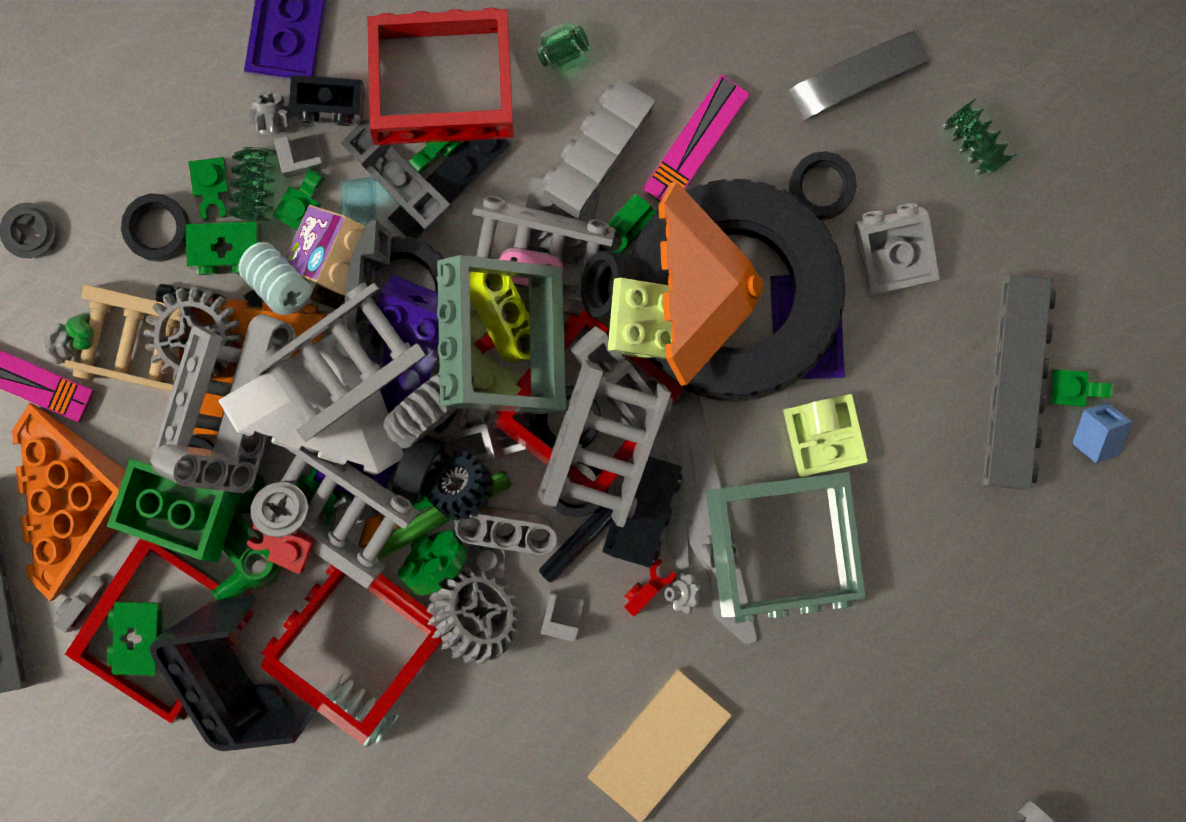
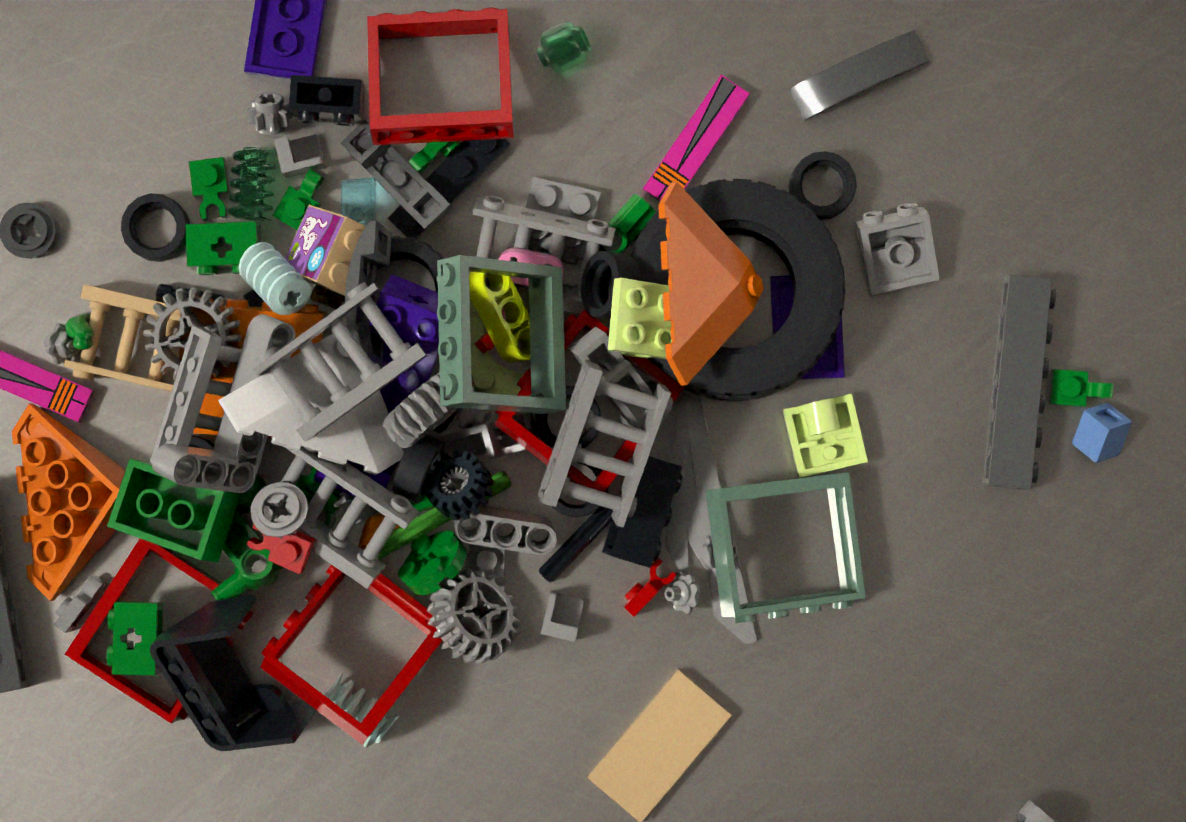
light grey brick [542,79,656,219] -> none
clear green piece [943,98,1018,176] -> none

